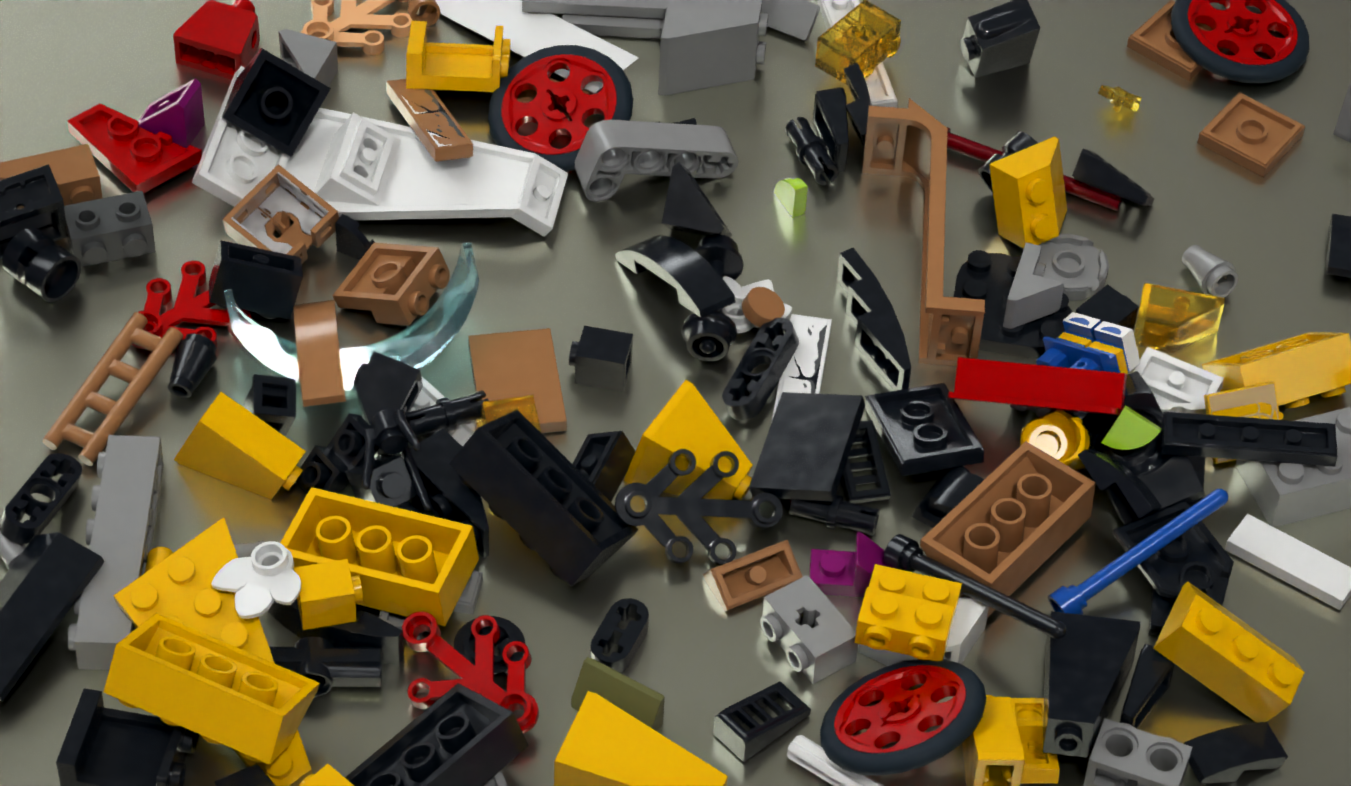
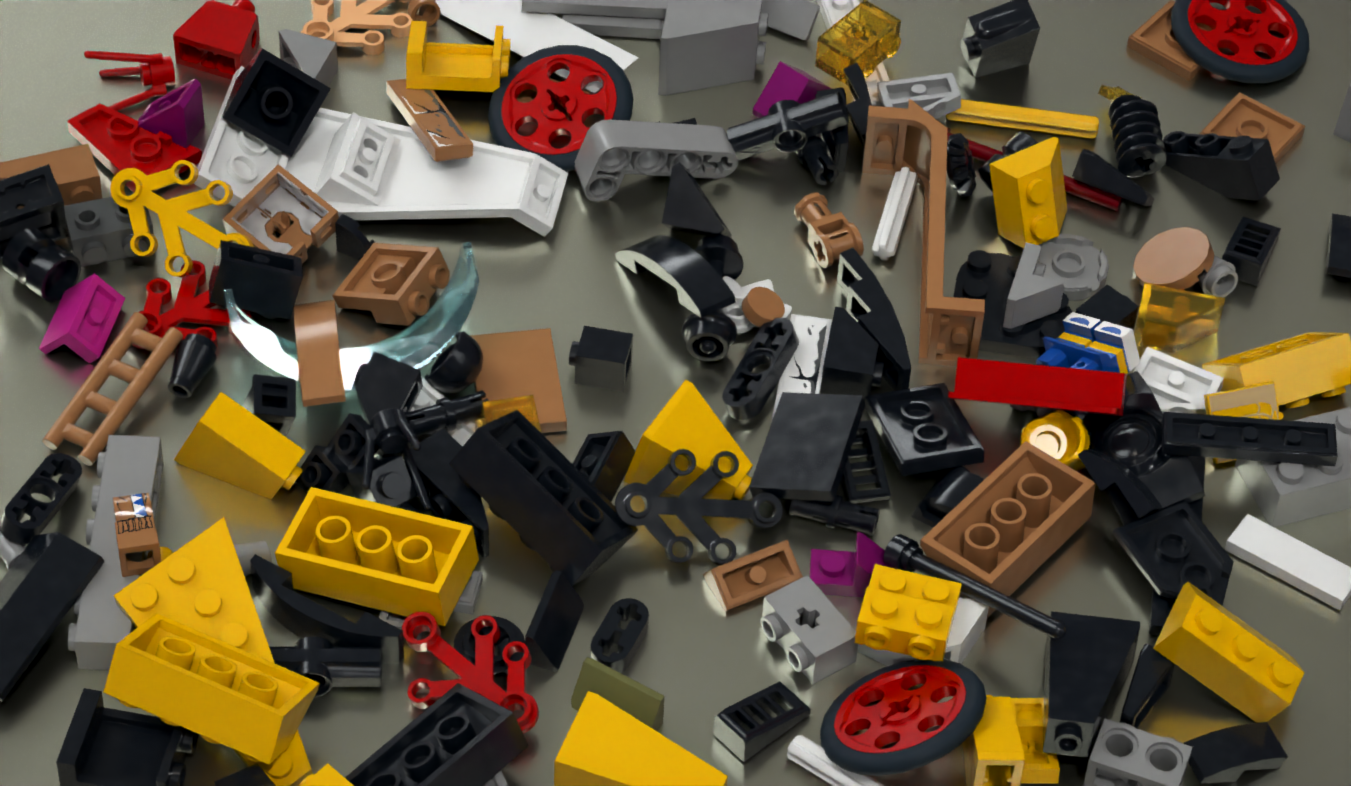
white plate [211,541,301,619] -> none
yellow brick [294,559,363,630] -> none
lime tile [774,178,808,218] -> none
blue piece [1048,489,1228,615] -> none
lime tile [1101,405,1162,450] -> none
none -> dark pink panel [39,273,125,363]
none -> red plant [84,51,175,111]
none -> yellow plant [110,160,254,277]
none -> medium nougat leg [113,492,161,577]
none -> black hair [425,331,483,394]
none -> black slope [525,570,584,671]
none -> black piece [726,91,850,161]
none -> magenta slope [752,61,832,118]
none -> medium nougat connector [794,192,864,268]
none -> black slope [820,307,884,402]
none -> white axle [872,167,918,261]
none -> light grey wing [877,73,961,119]
none -> yellow axle [946,99,1099,139]
none -> black gear [947,133,976,197]
none -> black piece [1108,95,1167,178]
none -> medium nougat tile [1133,227,1215,295]
none -> black slope [1163,131,1280,200]
none -> black slope [1222,216,1281,286]

